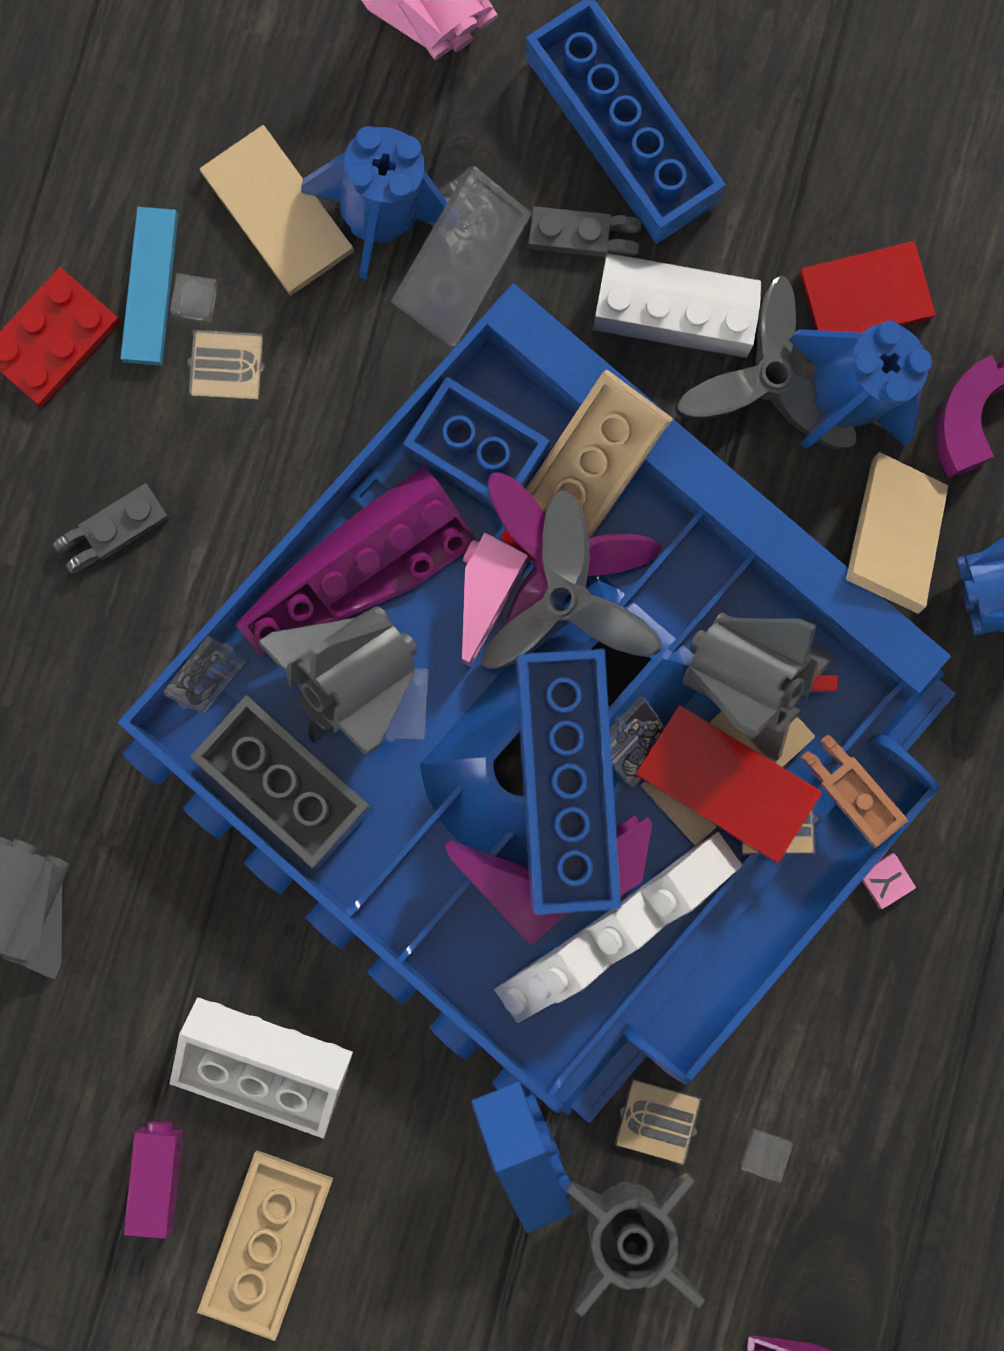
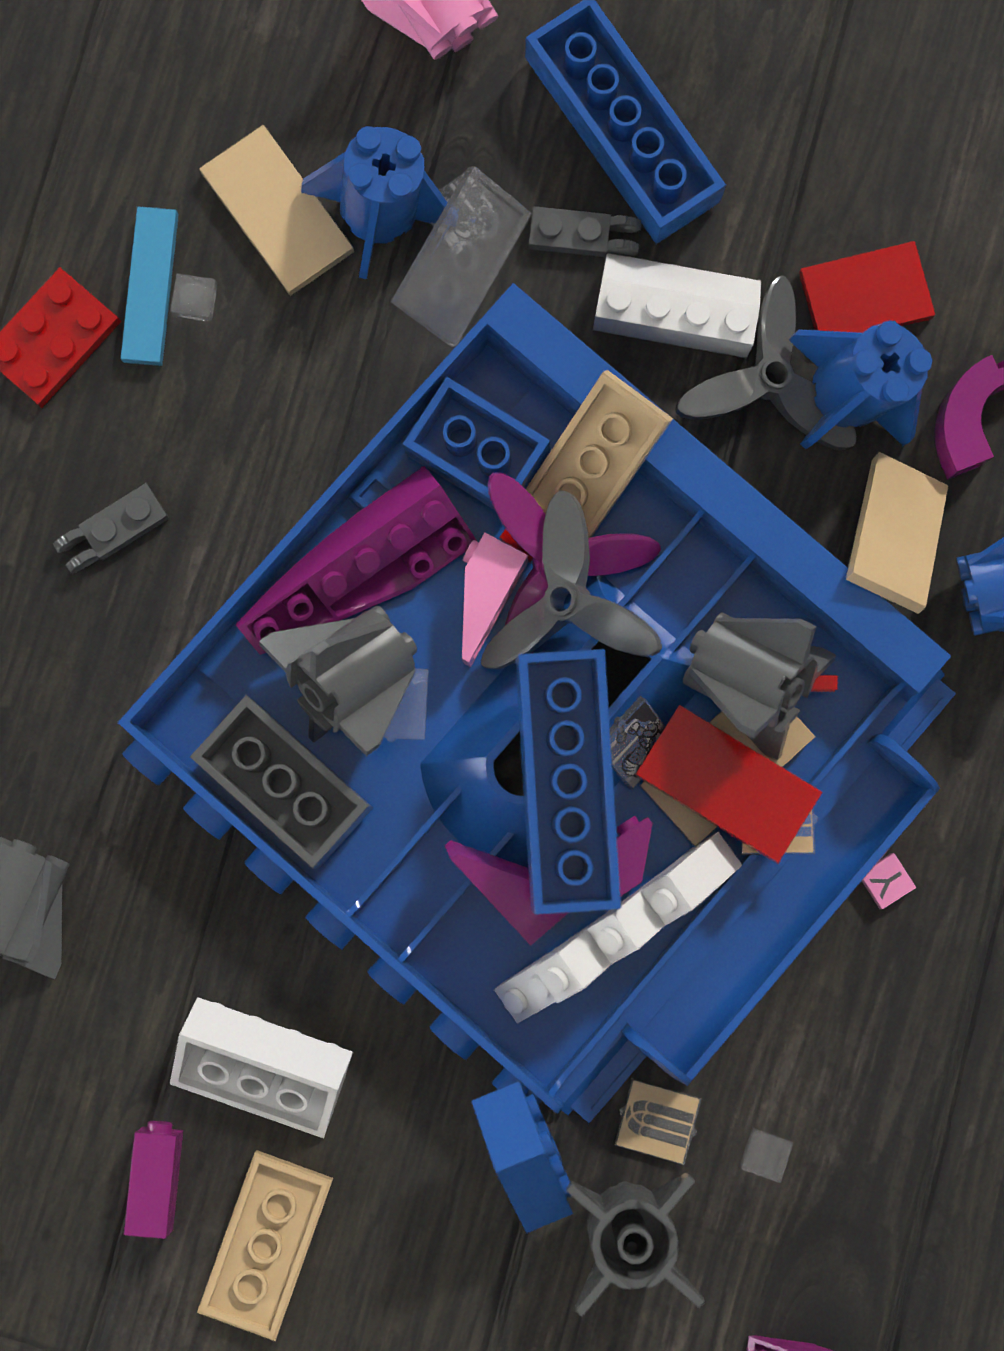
clear piece [163,636,247,714] -> none
clear piece [187,330,265,399] -> none
nougat hinge [801,735,908,848] -> none

